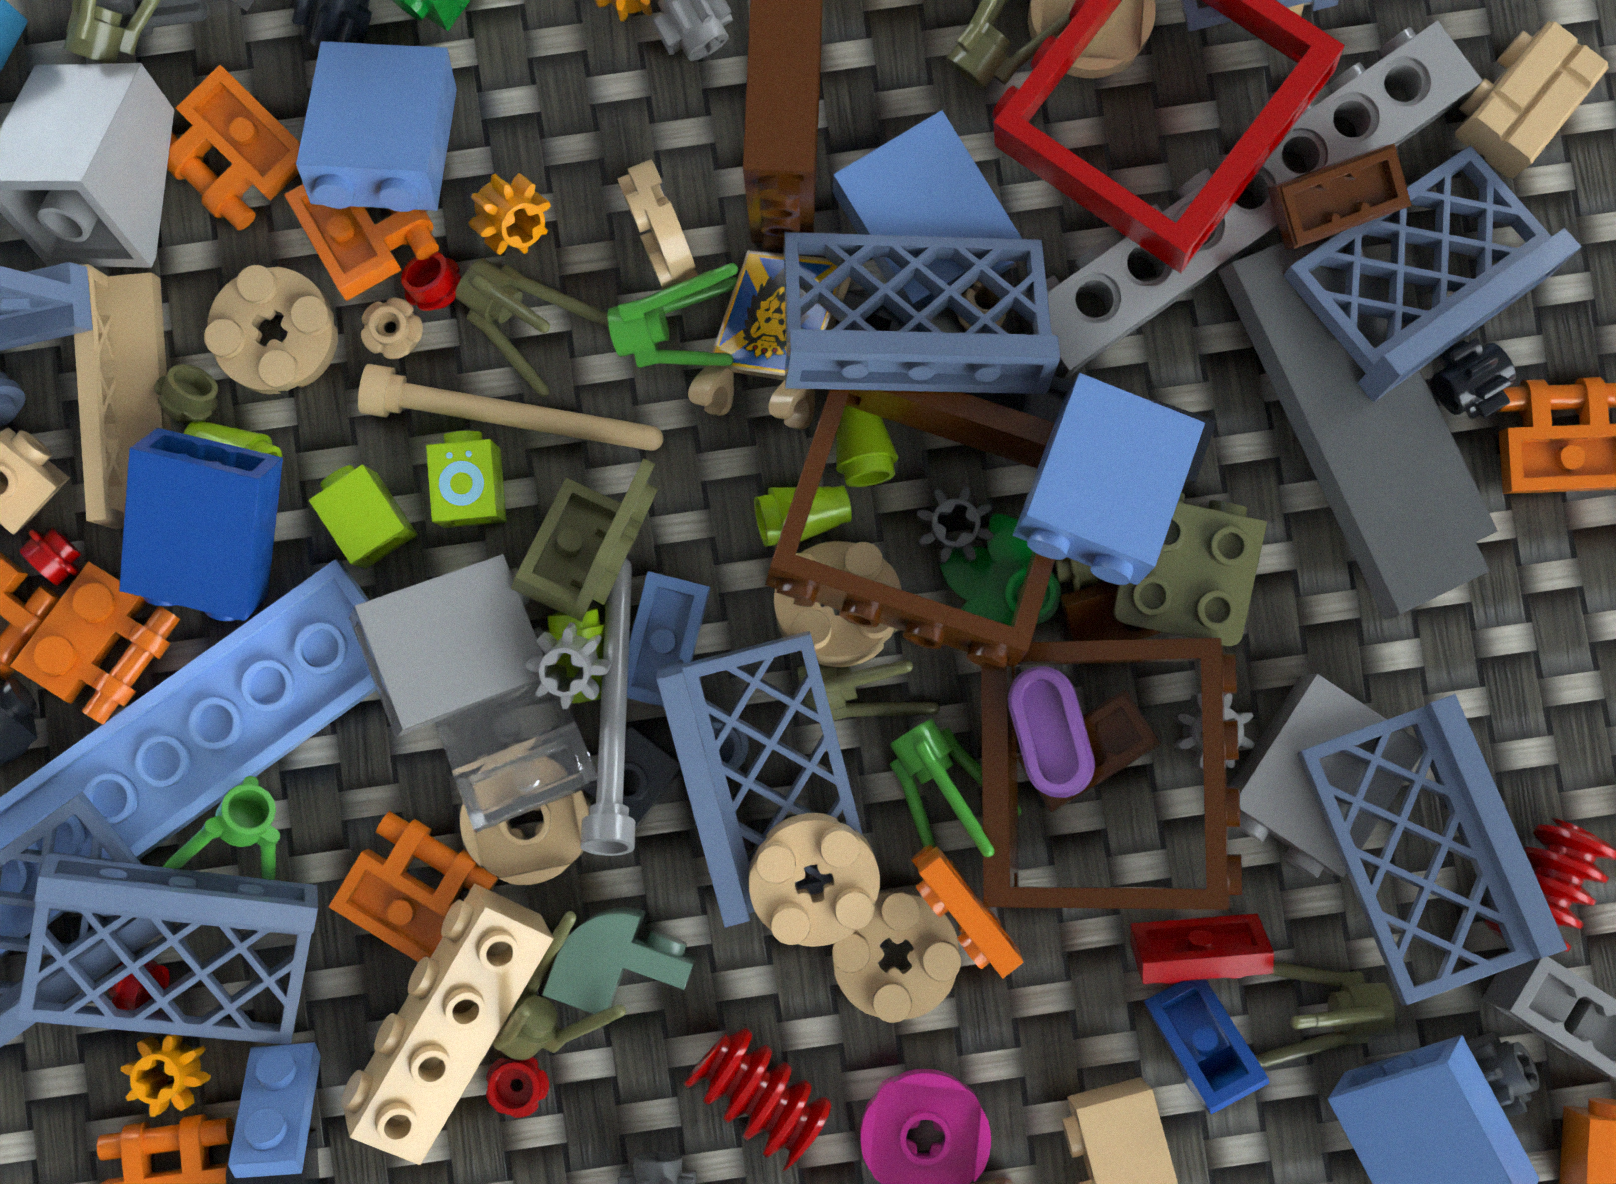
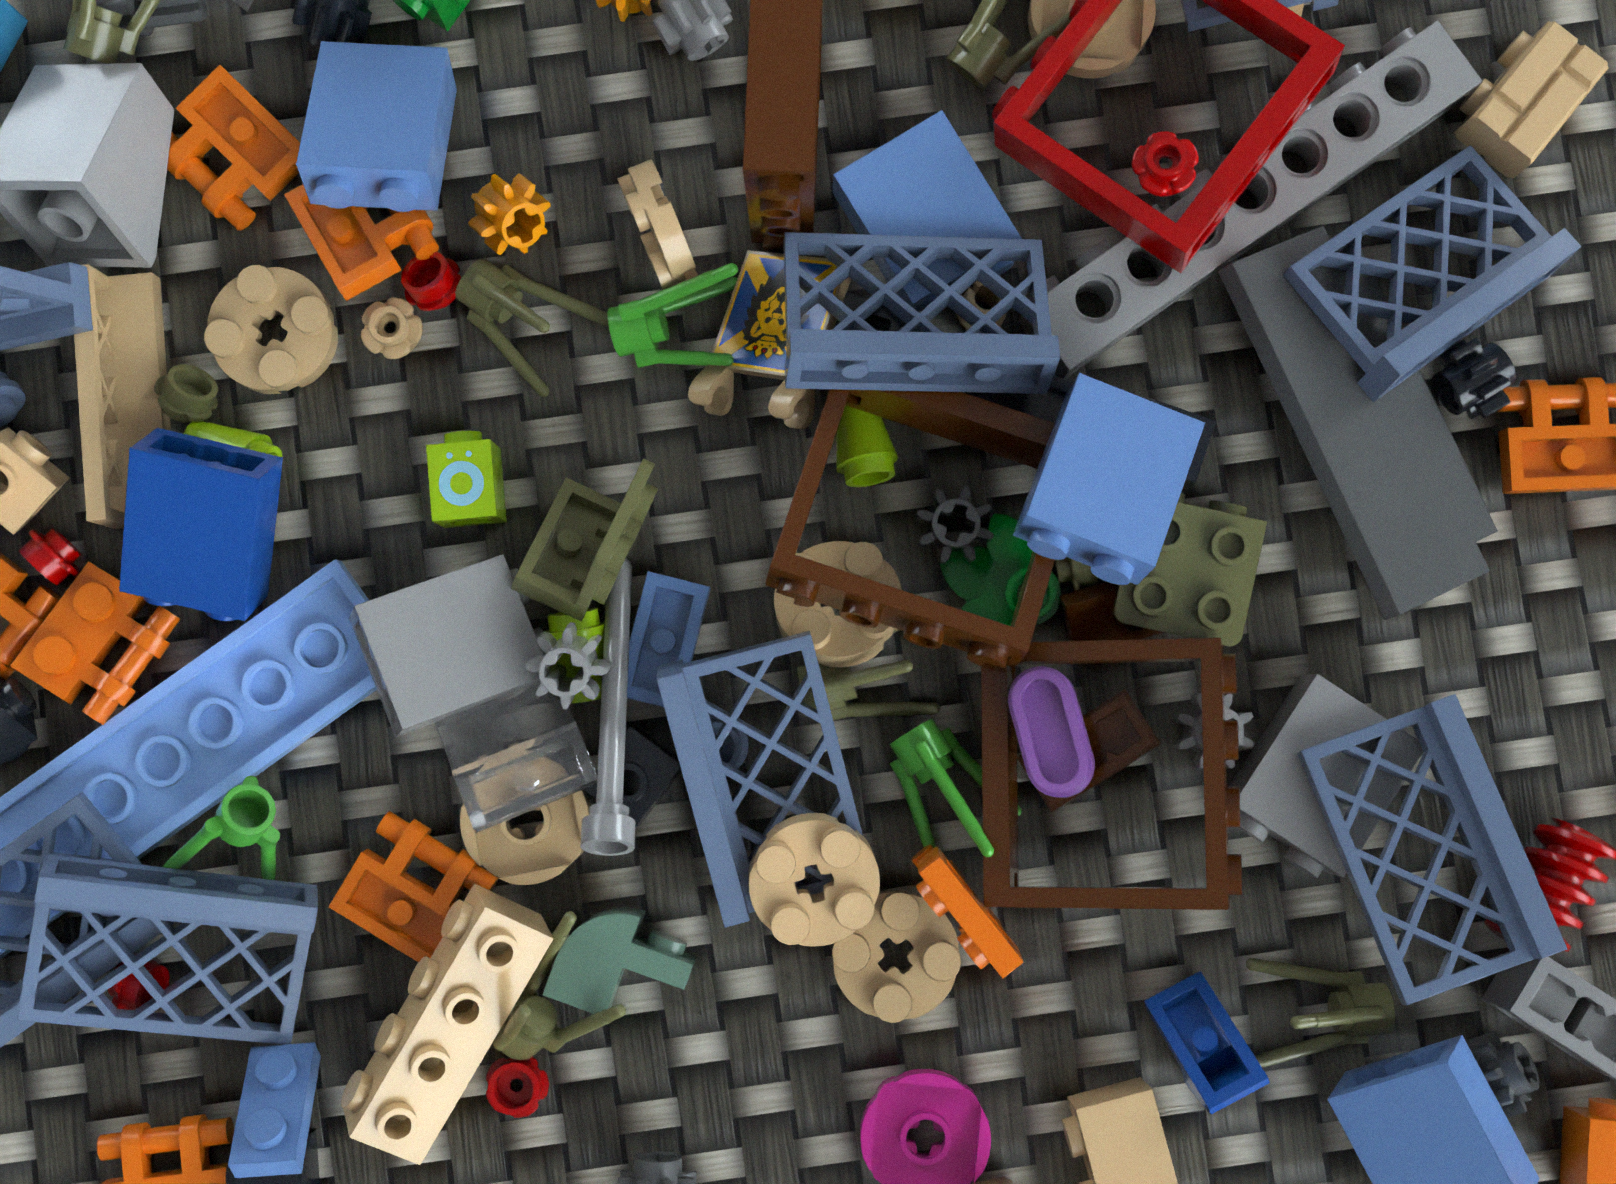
light orange gear [121,1034,211,1117] -> none
lime brick [309,464,418,569] -> none
tan piece [358,363,663,451] -> none
red piece [683,1028,832,1171] -> none
lime cone [754,485,852,547] -> none
red plate [1130,913,1274,984] -> none
reddish brown plate [1267,143,1412,250] -> none
none -> red plate [1132,131,1199,197]

